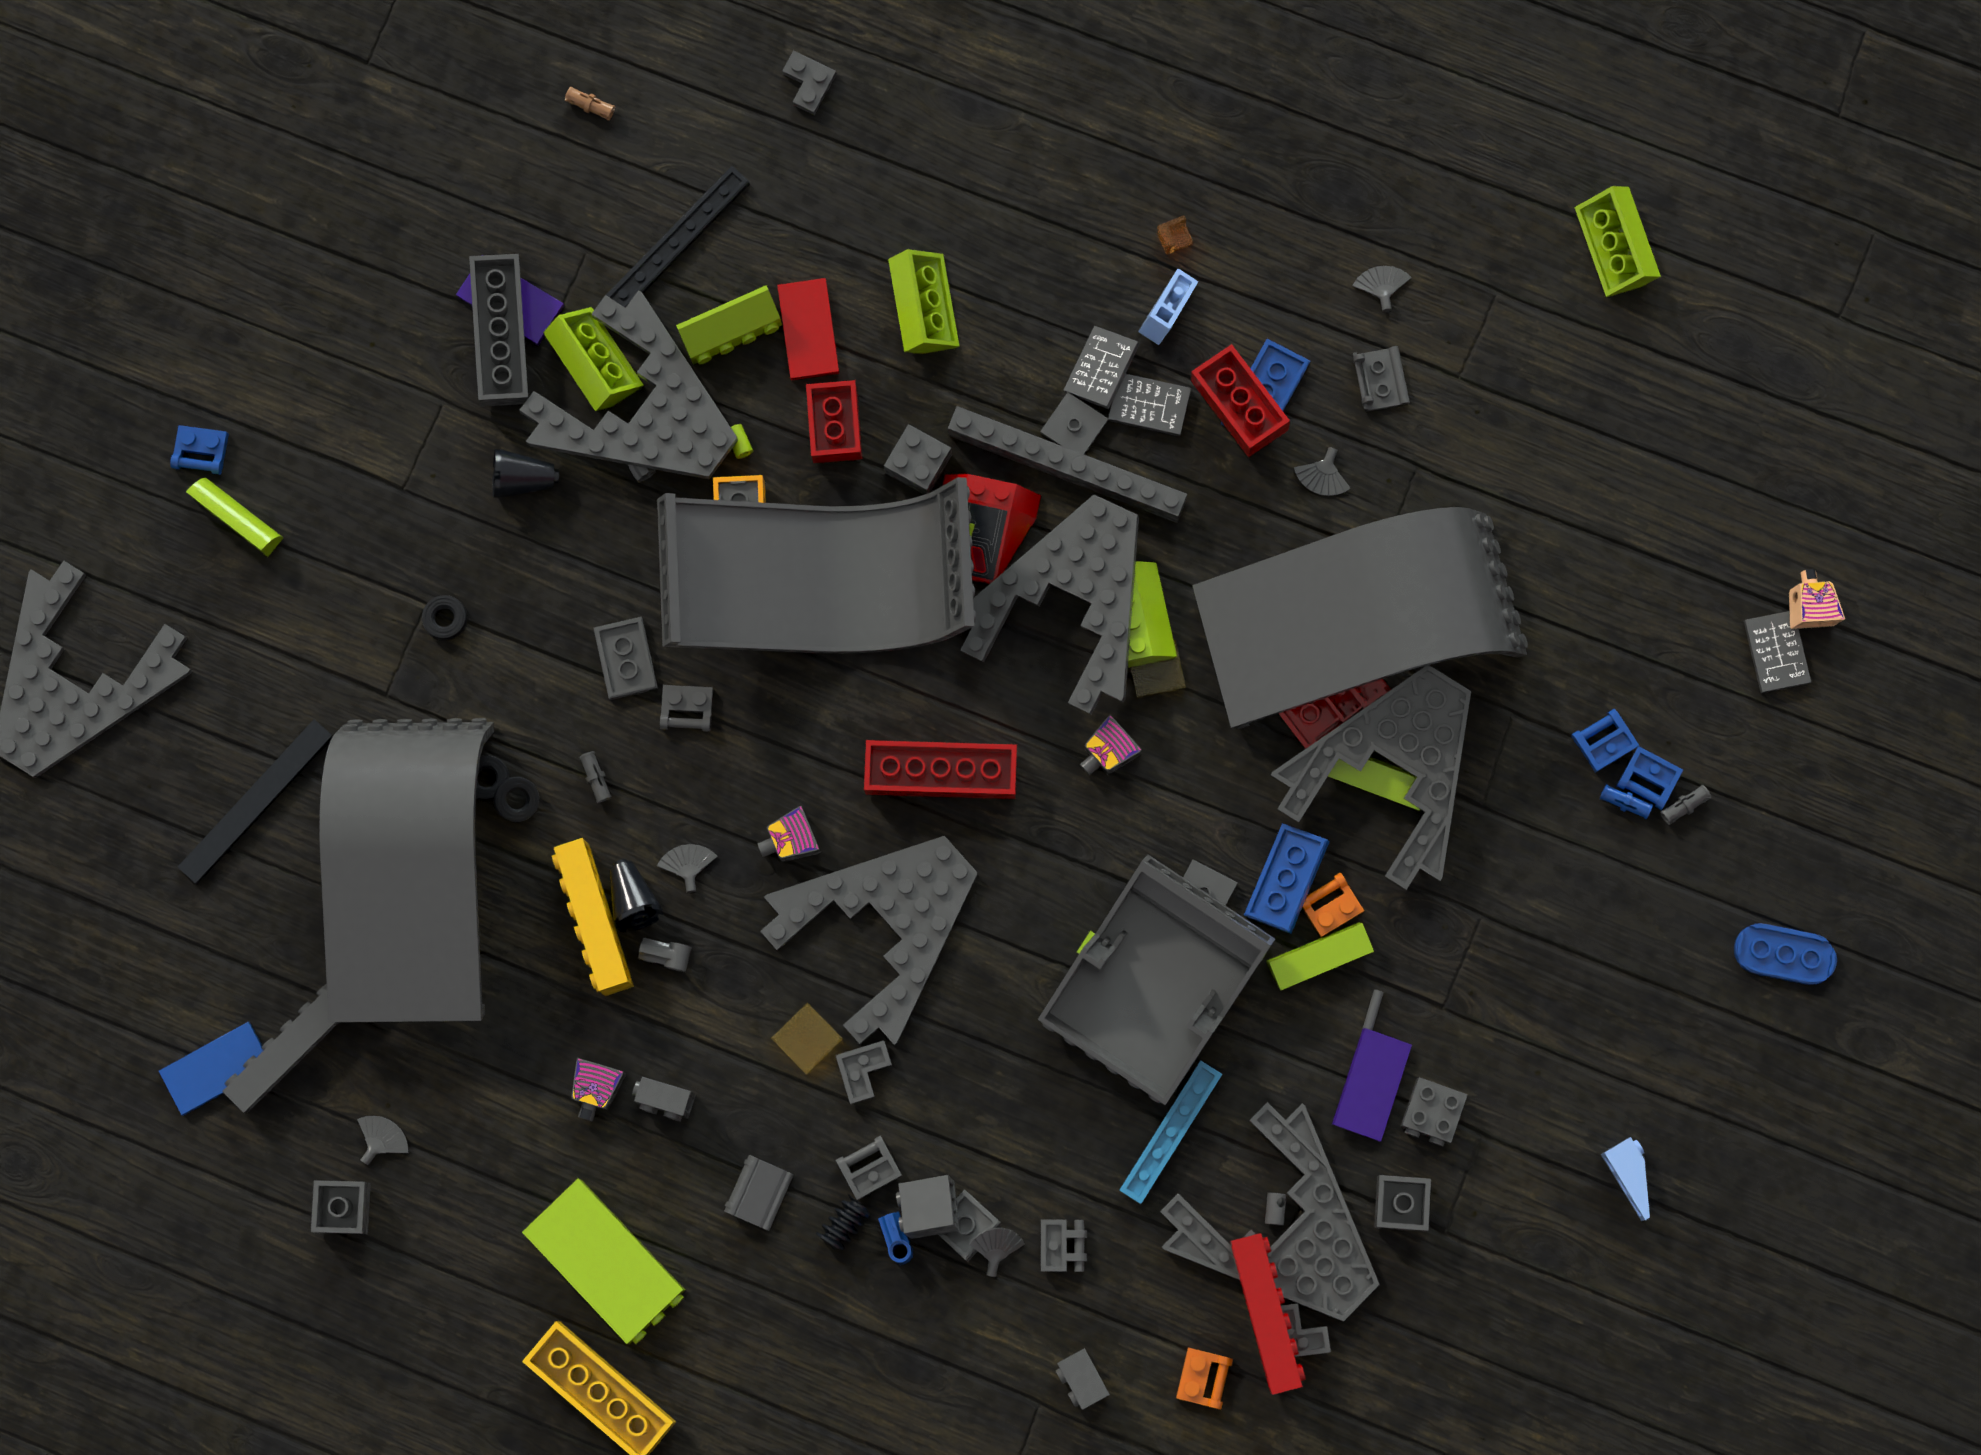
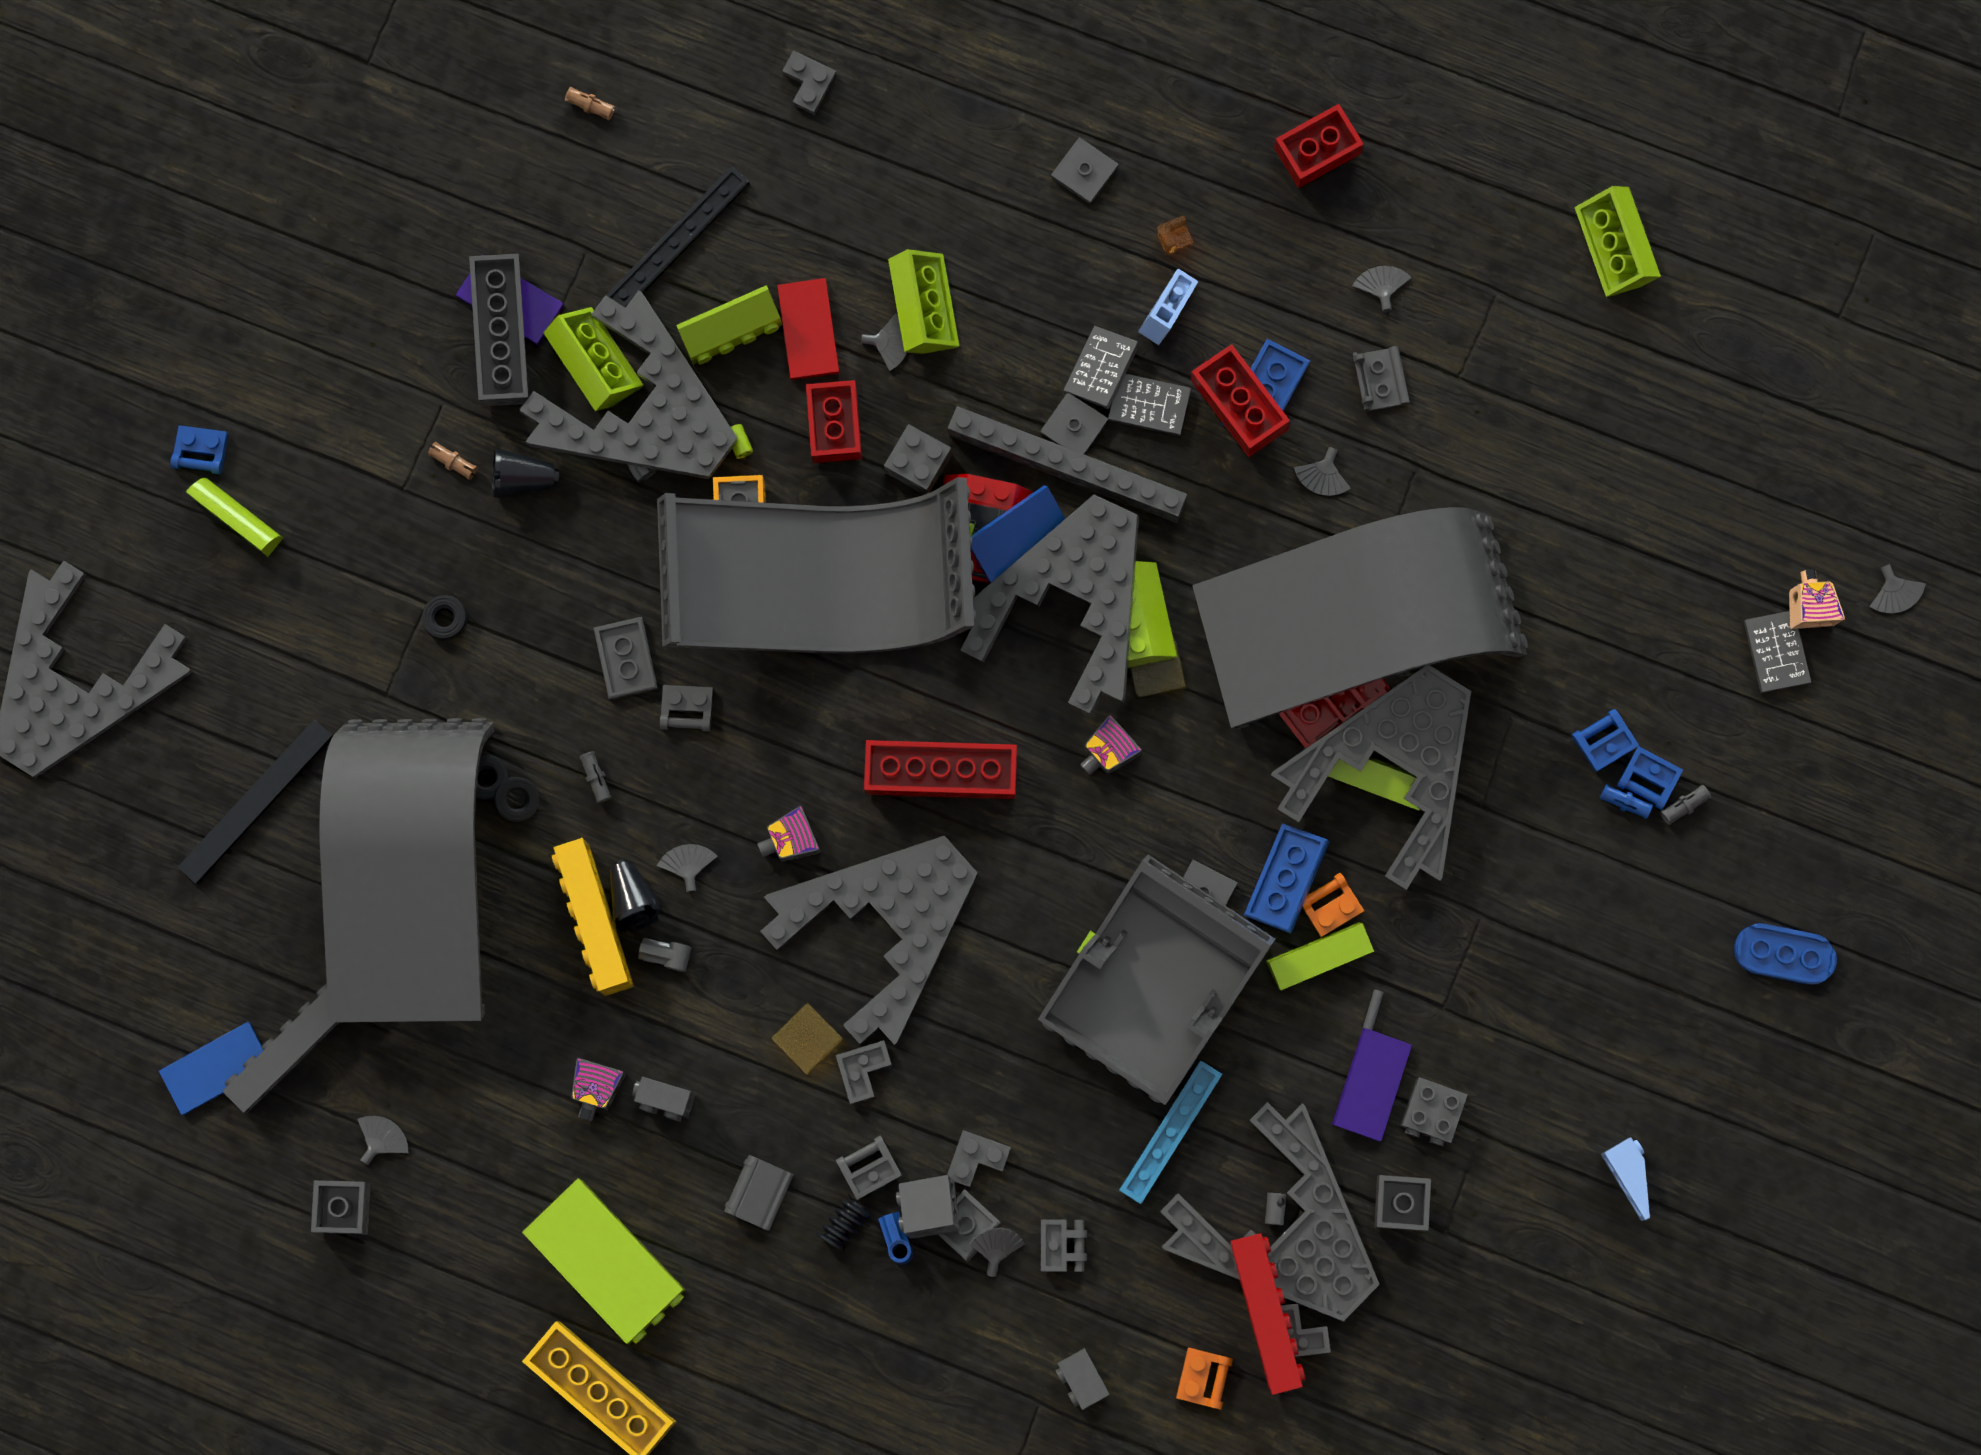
none -> medium nougat pin [428,442,478,480]
none -> dark grey hand [861,313,907,371]
none -> dark grey plate [947,1130,1011,1187]
none -> blue tile [970,485,1065,582]
none -> dark grey plate [1051,137,1119,204]
none -> red brick [1274,104,1364,189]
none -> dark grey hand [1869,564,1926,614]

